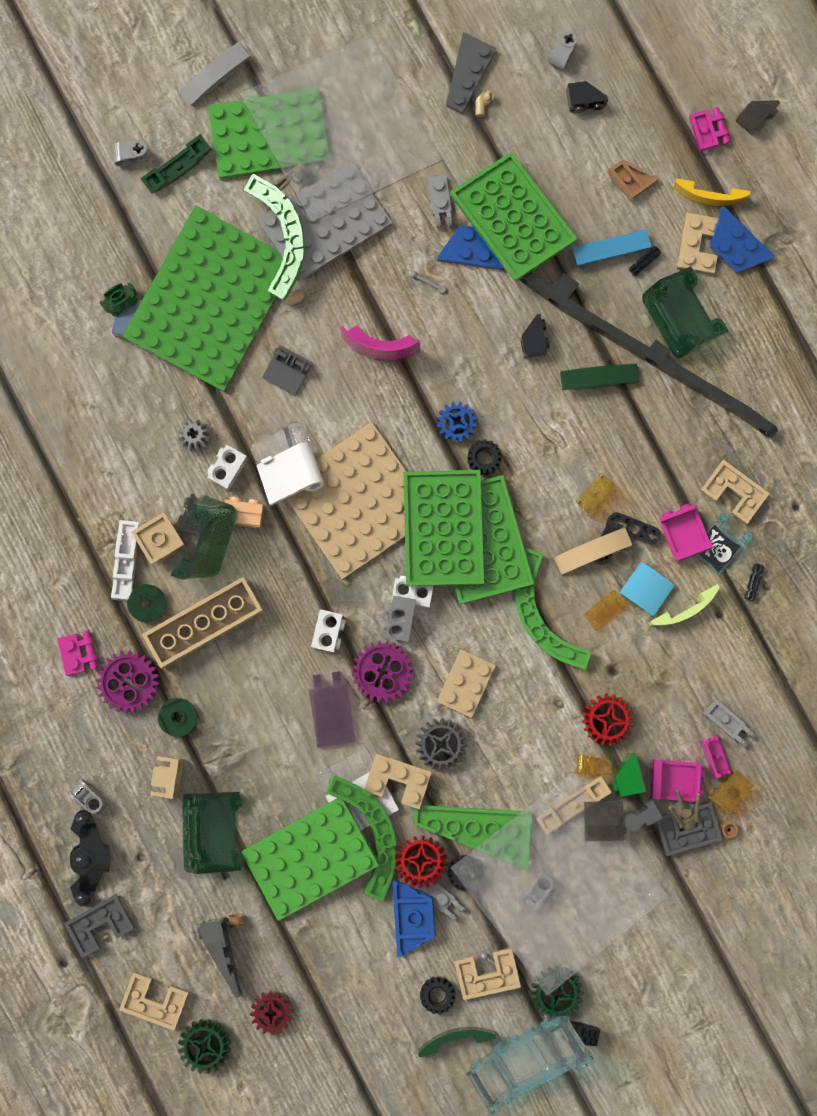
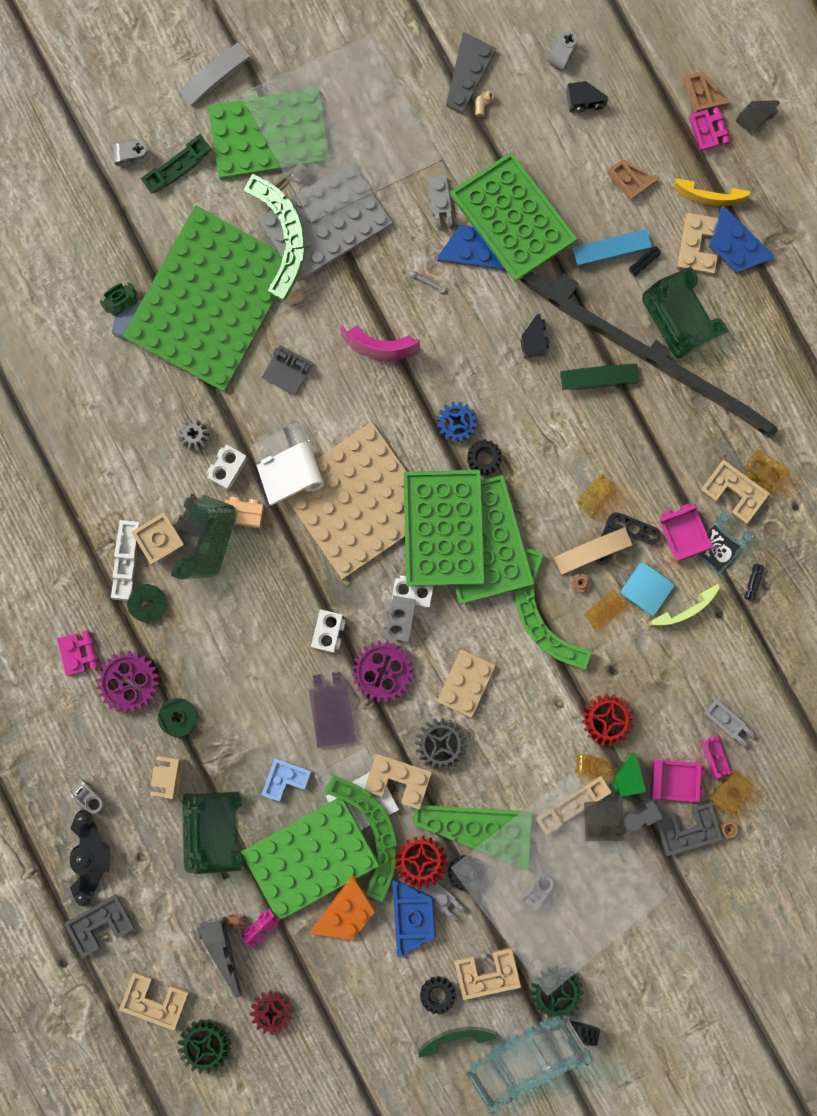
tan brick [142,577,264,669] -> none
dark tan plant [669,789,701,830] -> none
none -> dark pink hinge [241,908,281,948]
none -> light blue plate [261,758,311,802]
none -> orange wing [310,875,375,940]
none -> medium nougat plate [571,574,590,593]
none -> medium nougat wing [683,72,730,113]
none -> clear yellow brick [742,449,790,492]

